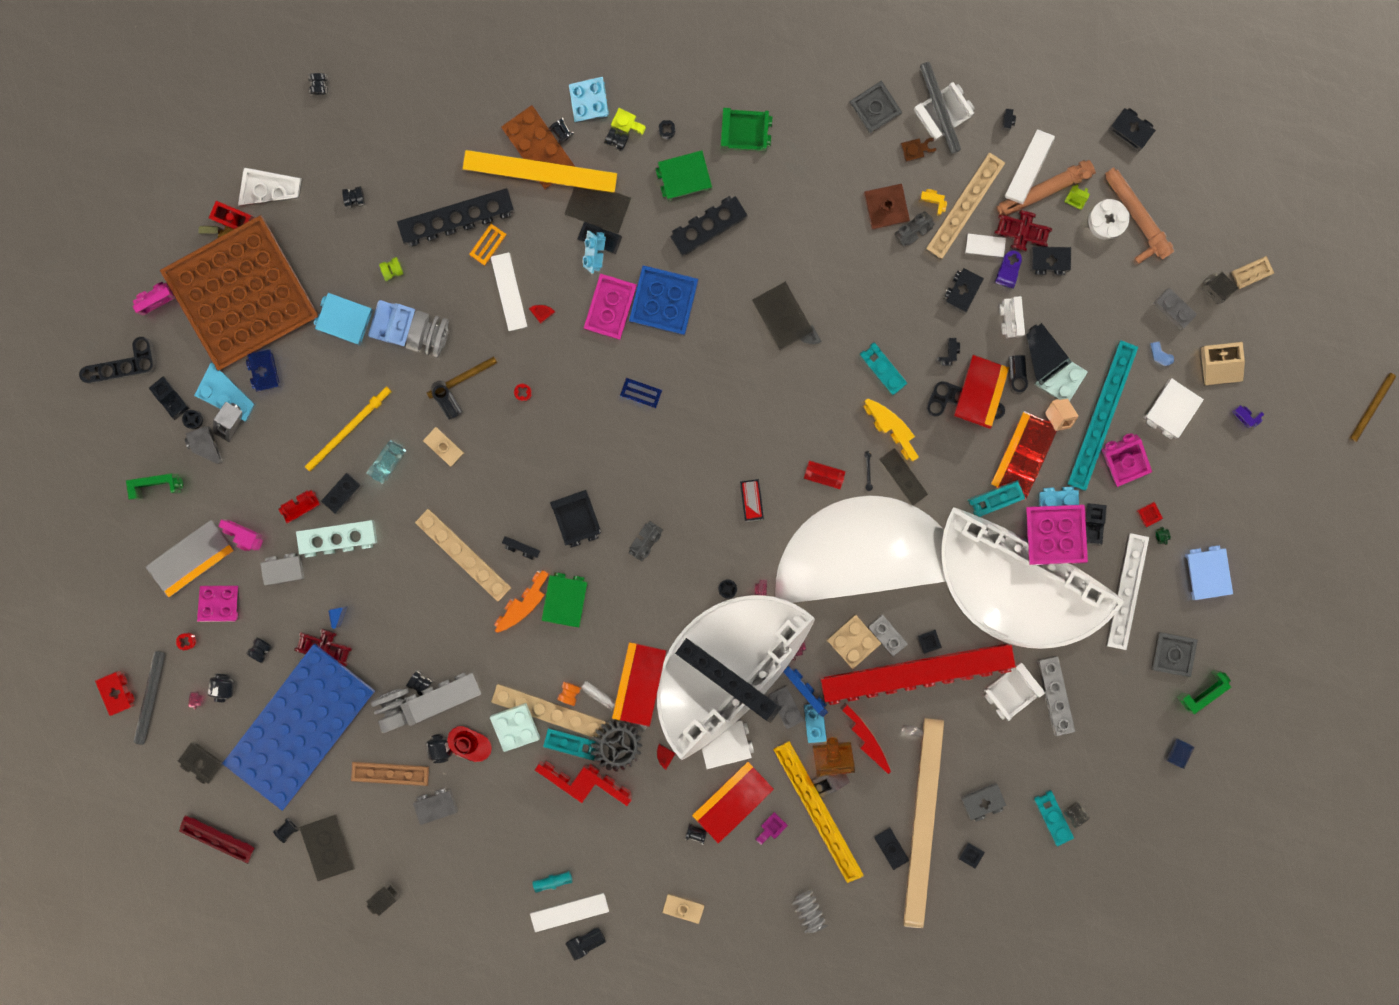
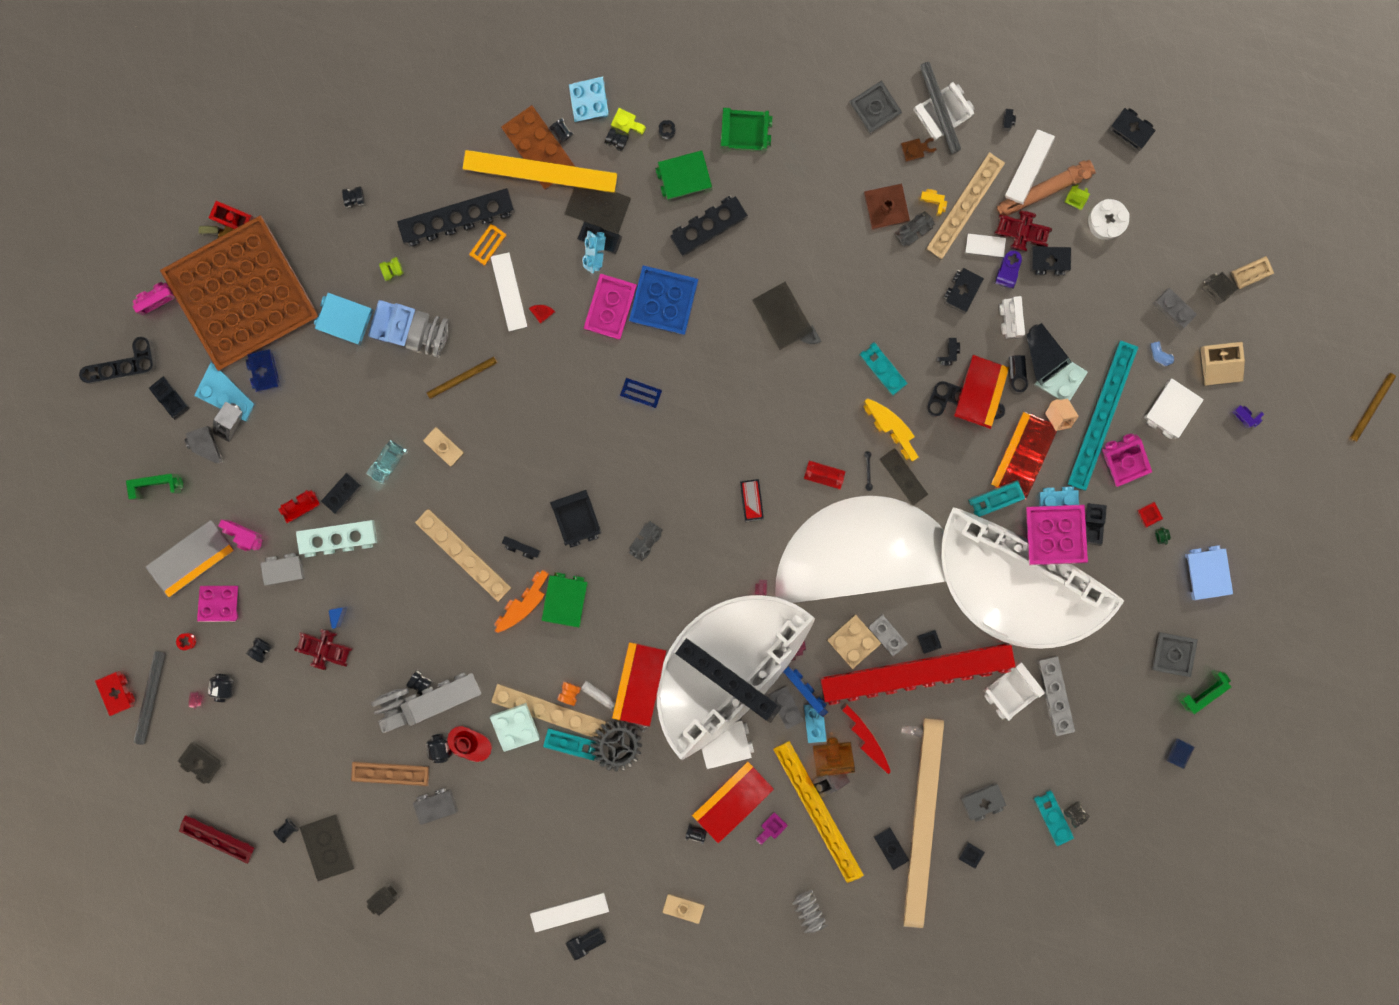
black wheel [182,410,204,429] -> none
blue plate [222,644,375,811] -> none
white wing [238,168,302,206] -> none
yellow bar [305,386,392,472] -> none
black wheel [308,73,328,95] -> none
black piece [431,381,462,420] -> none
red bush [514,383,532,401] -> none
teal pin [532,871,573,893] -> none
red bracket [535,761,632,806] -> none
red tile [657,743,676,770] -> none
black wheel [718,579,737,599] -> none
nougat cylinder [1105,168,1174,264] -> none
white plate [1107,533,1149,650] -> none

